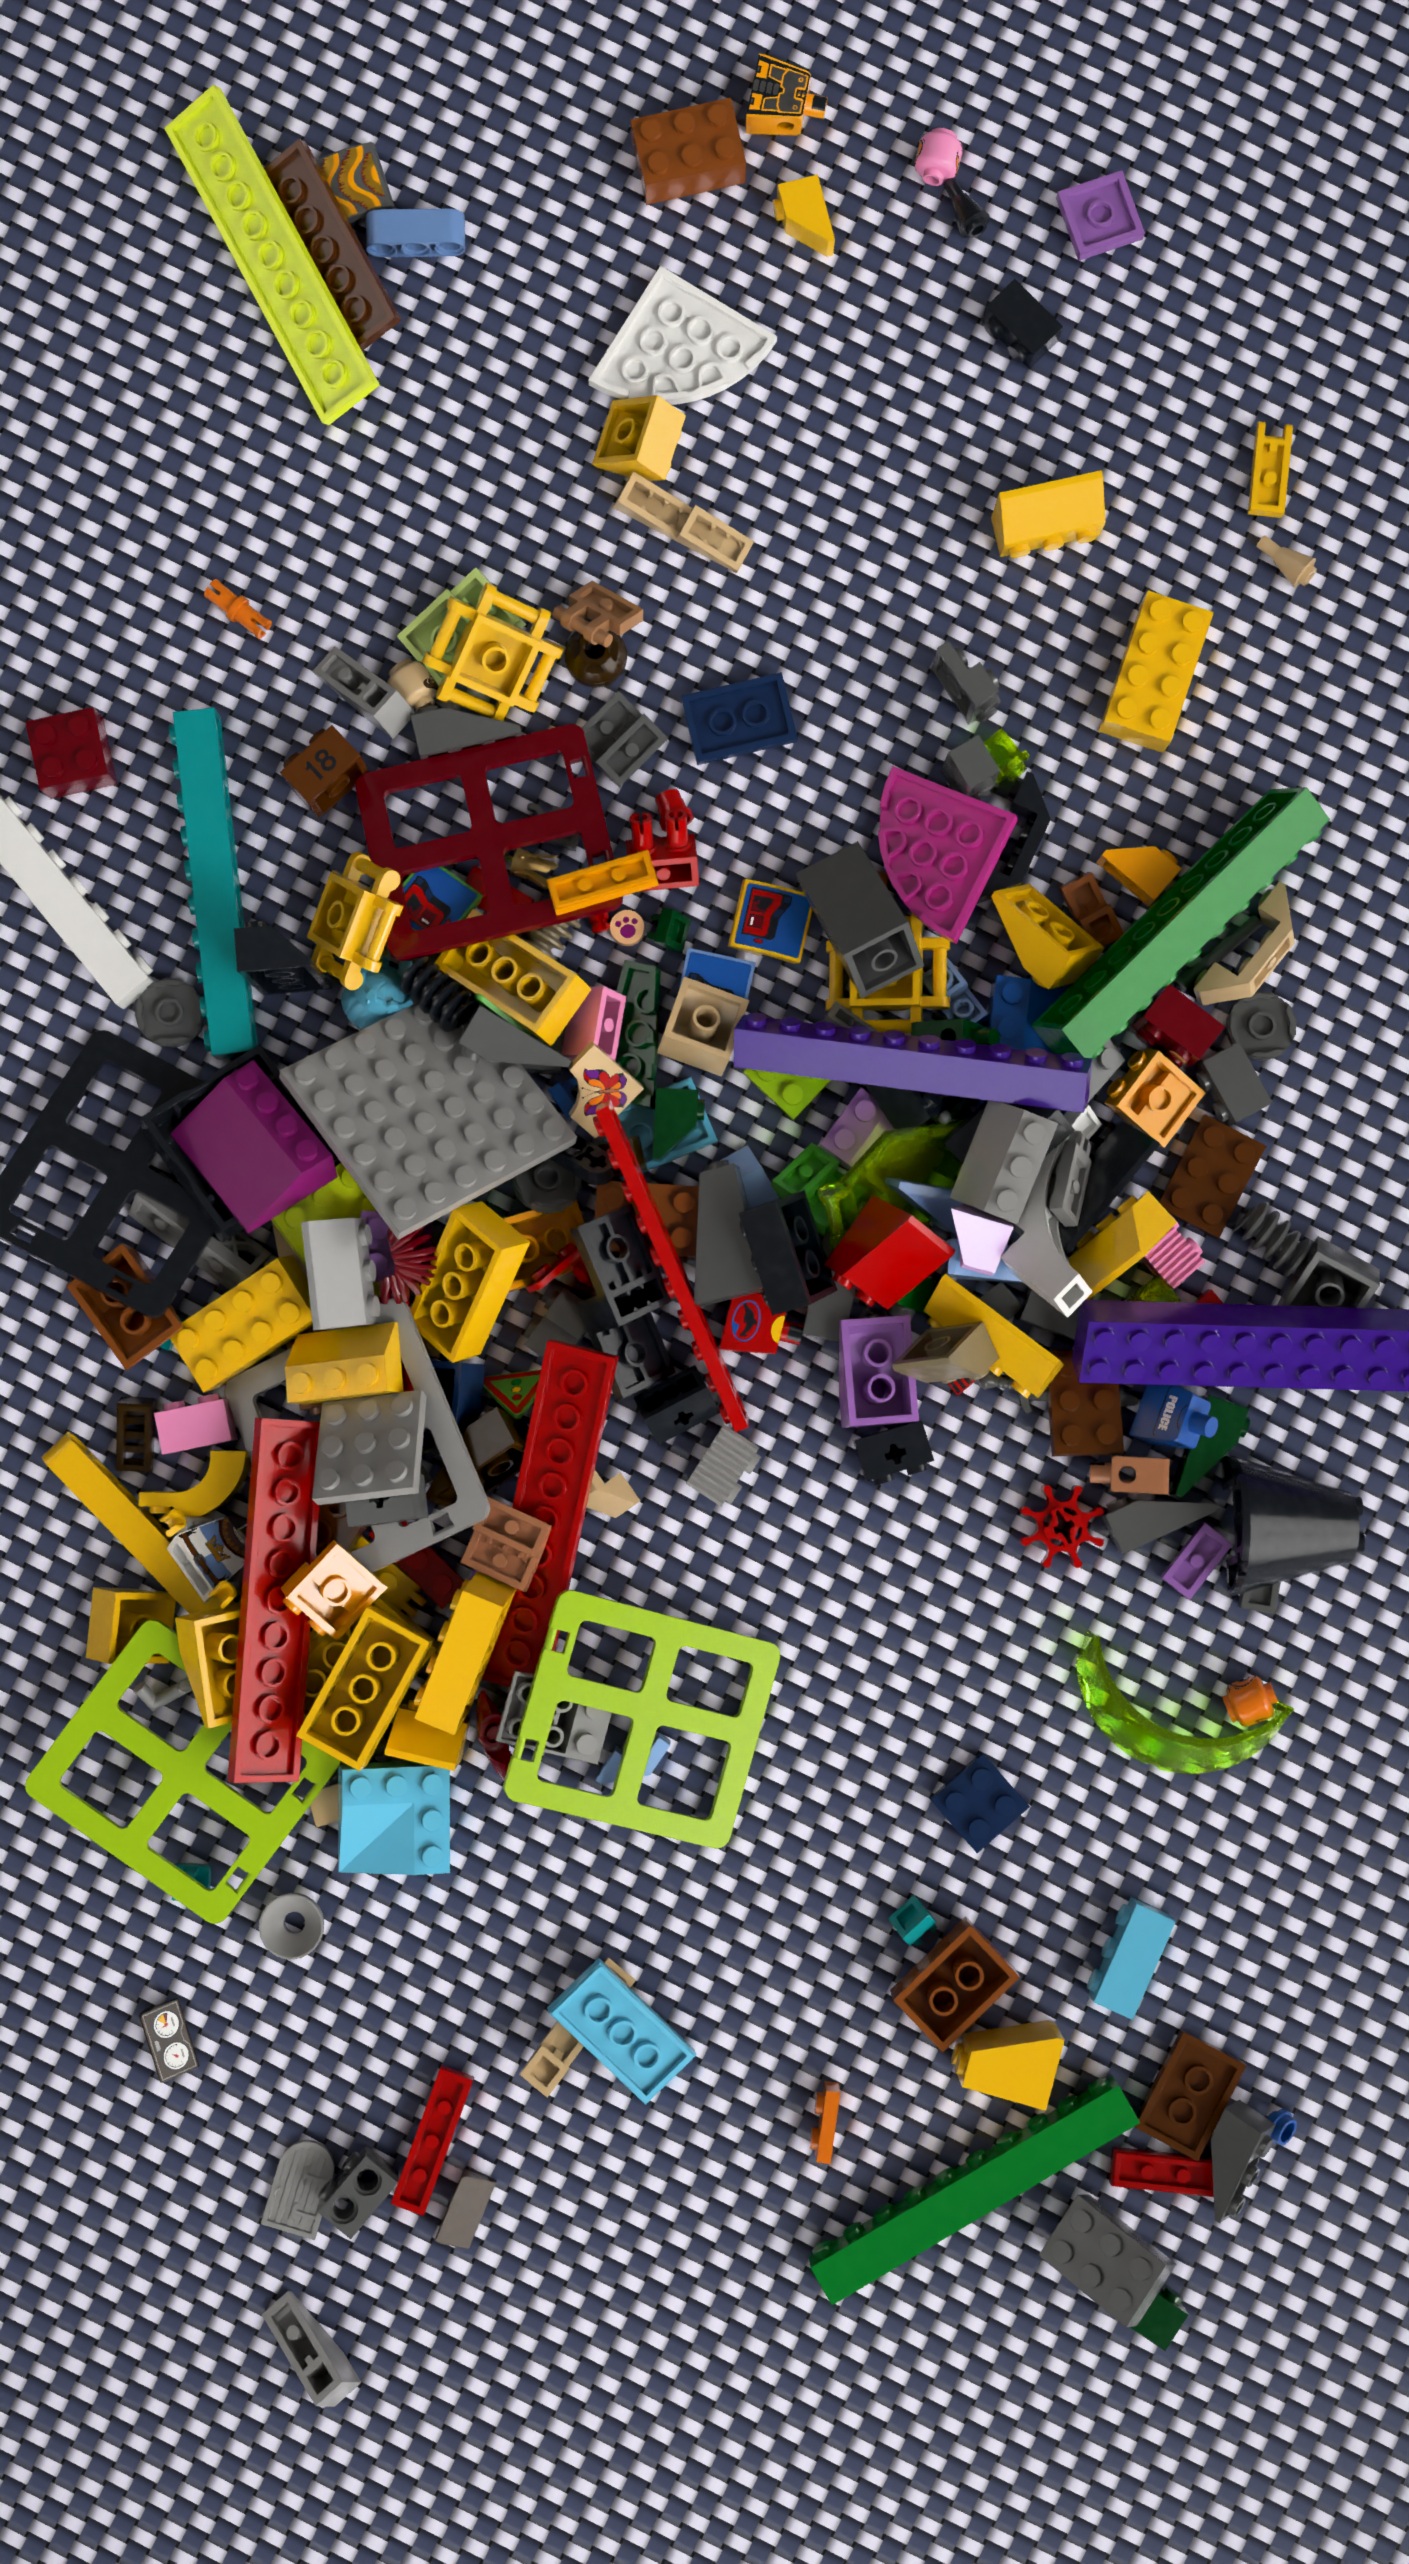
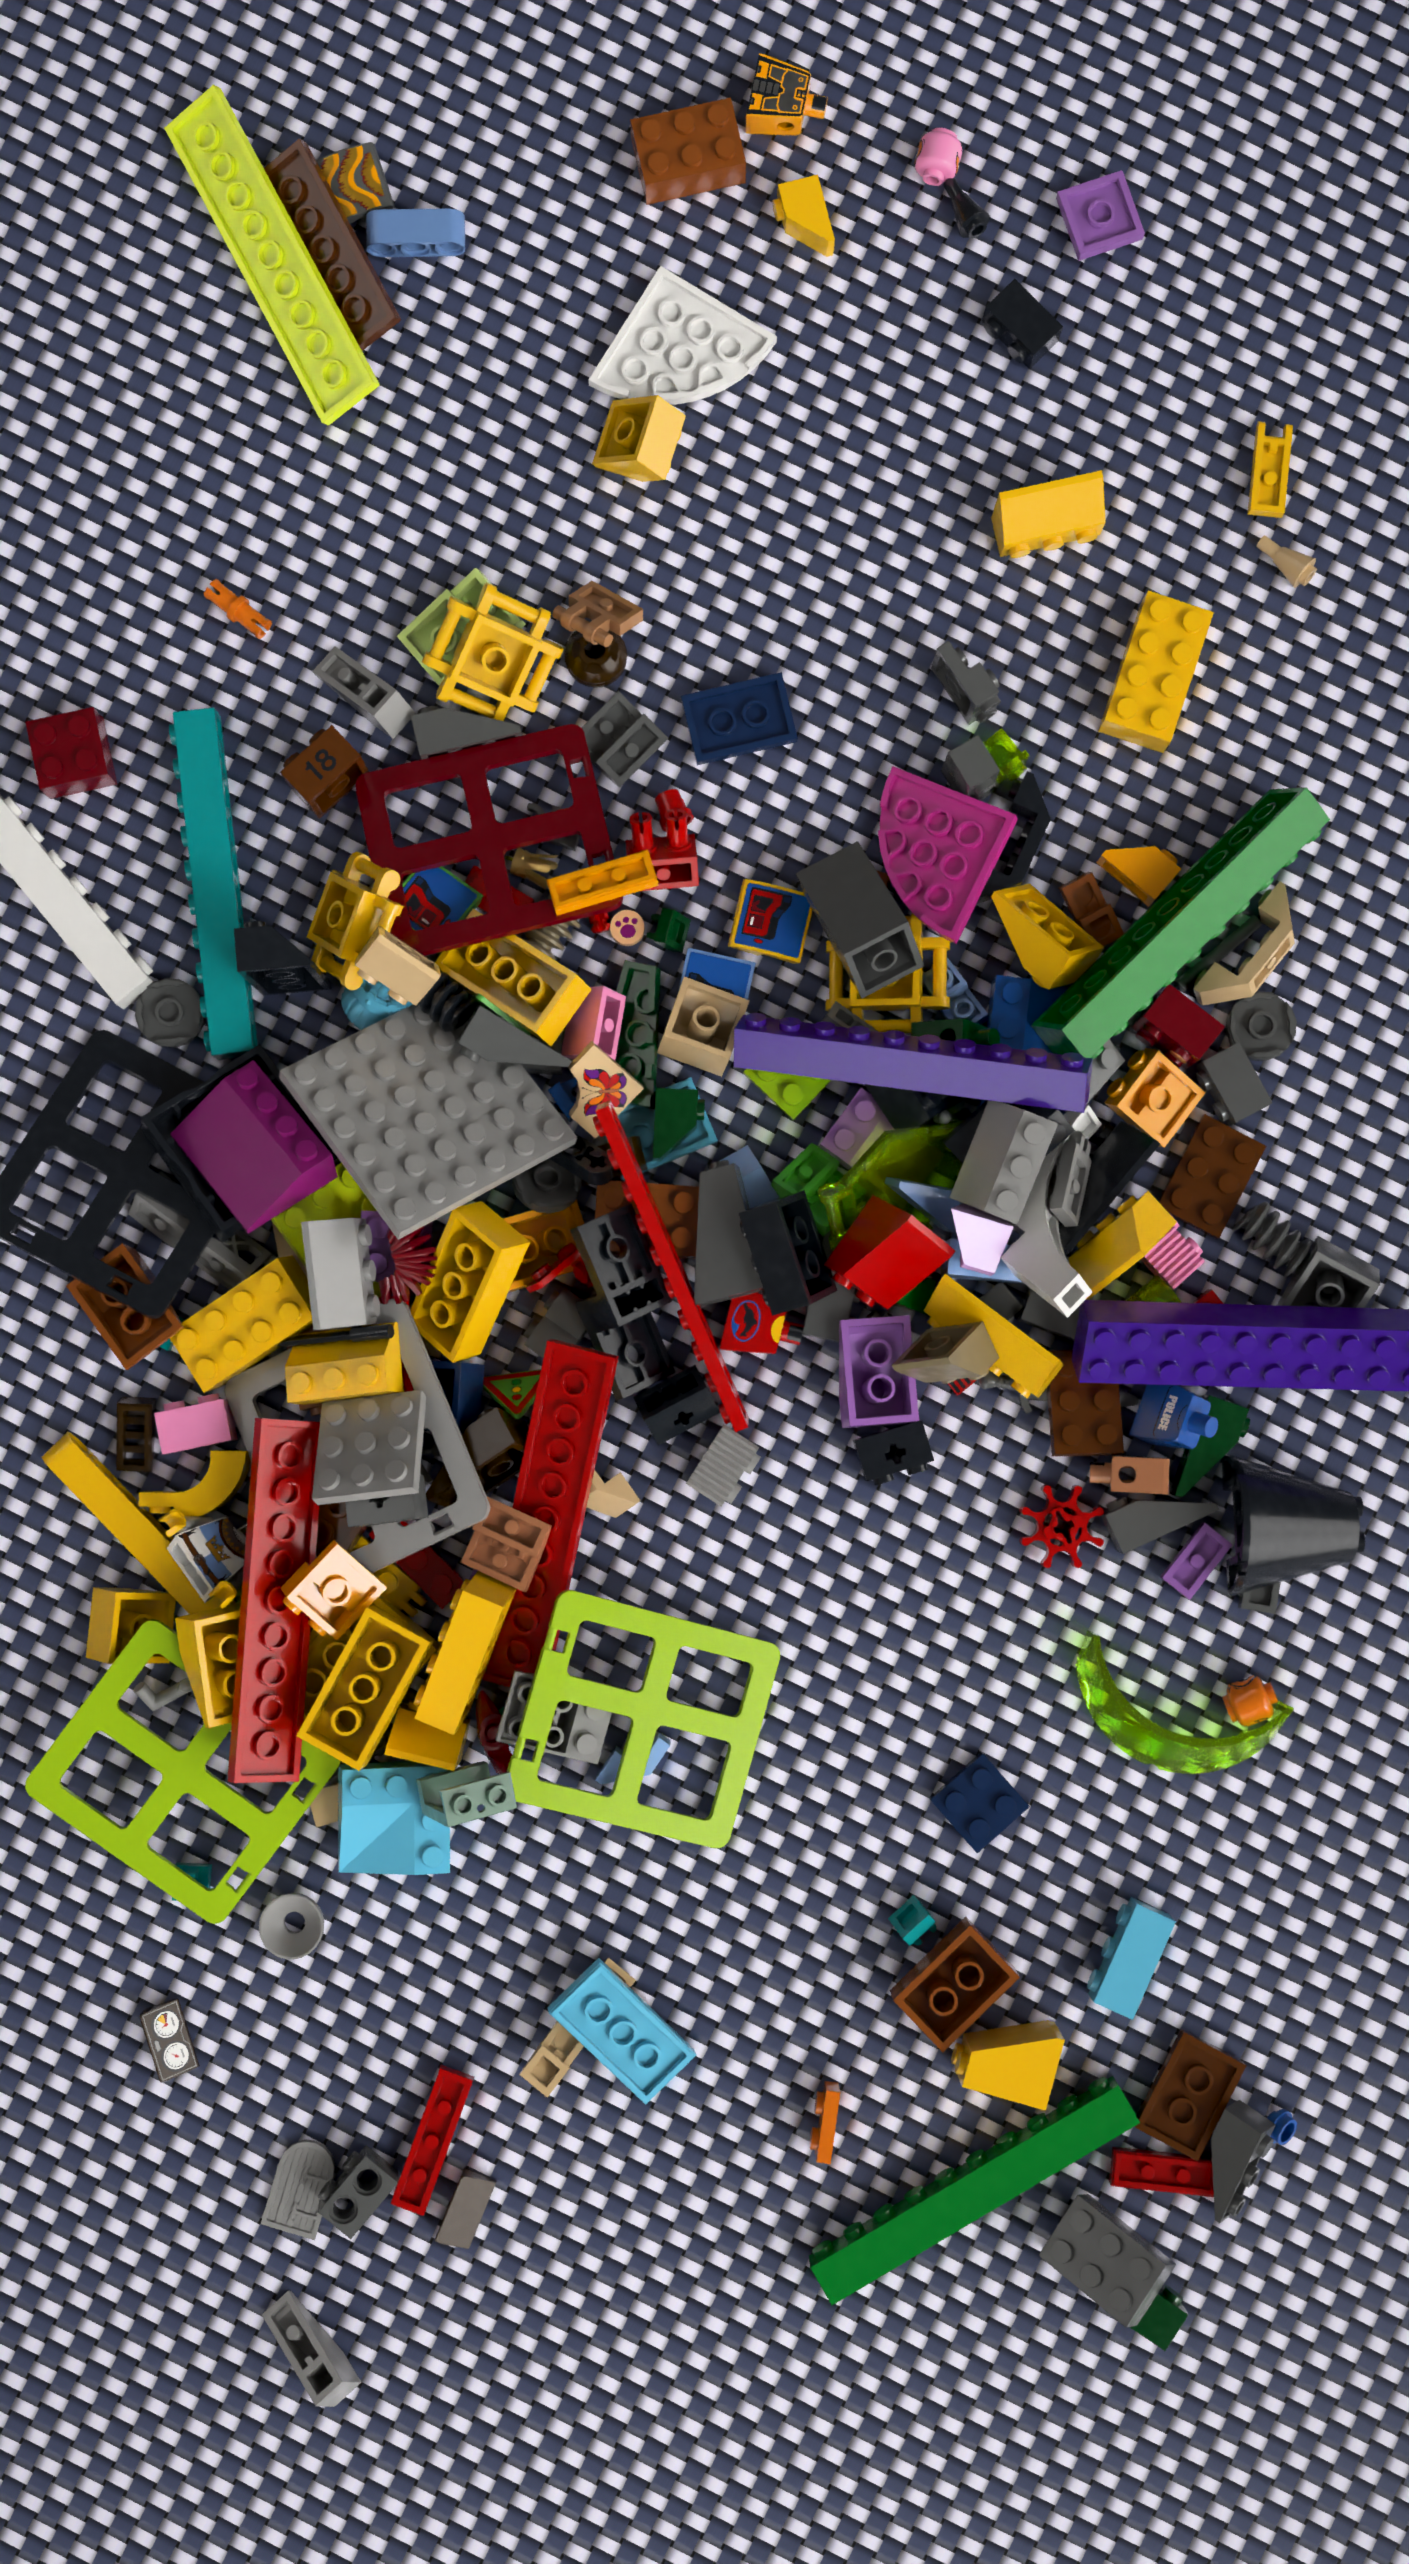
tan head [387,659,438,713] -> none
tan slope [613,471,754,573] -> none
none -> black piece [277,1324,394,1347]
none -> tan slope [355,925,441,1006]
none -> sand green window [416,1761,517,1827]

